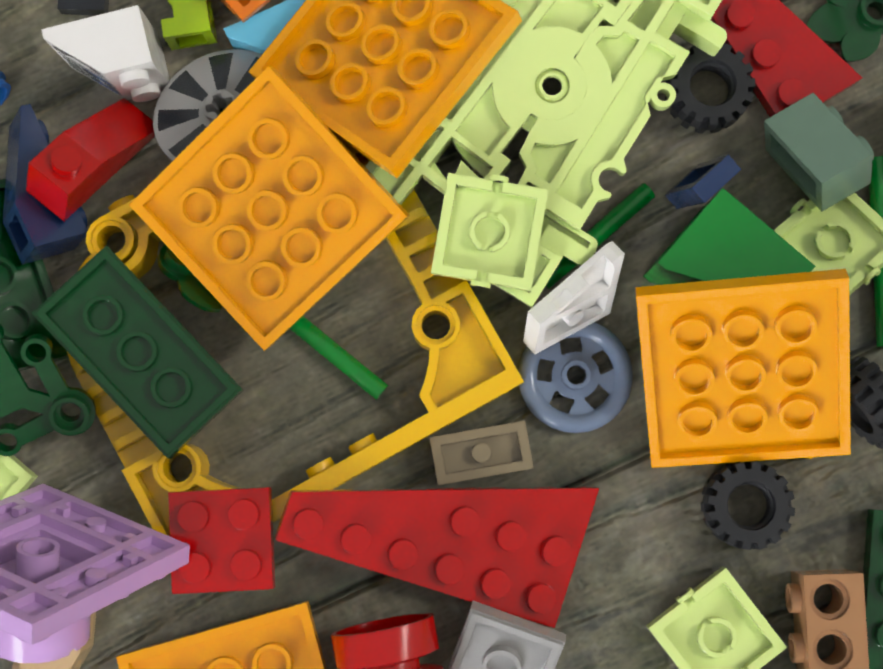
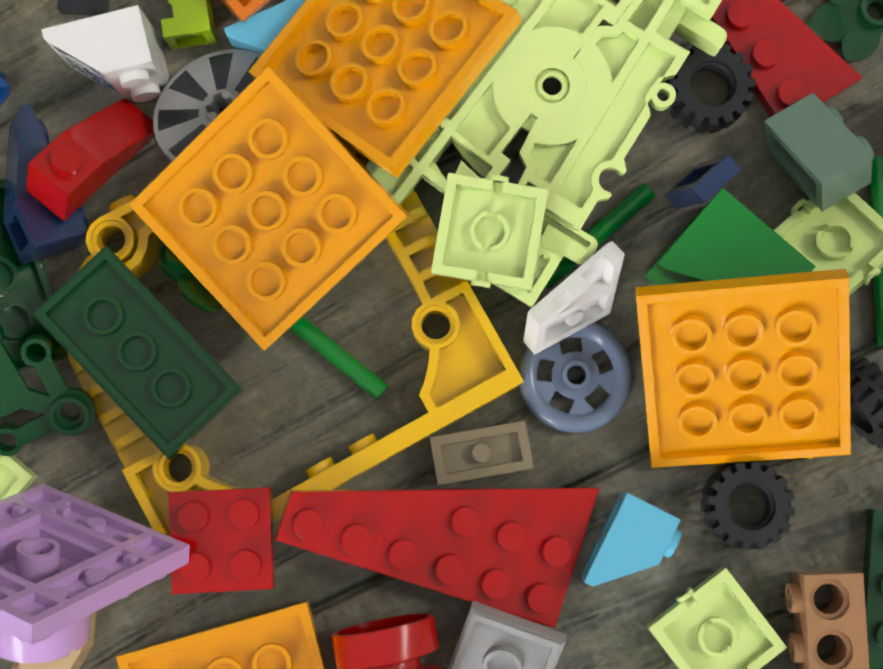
none -> medium azure slope [579,491,682,587]

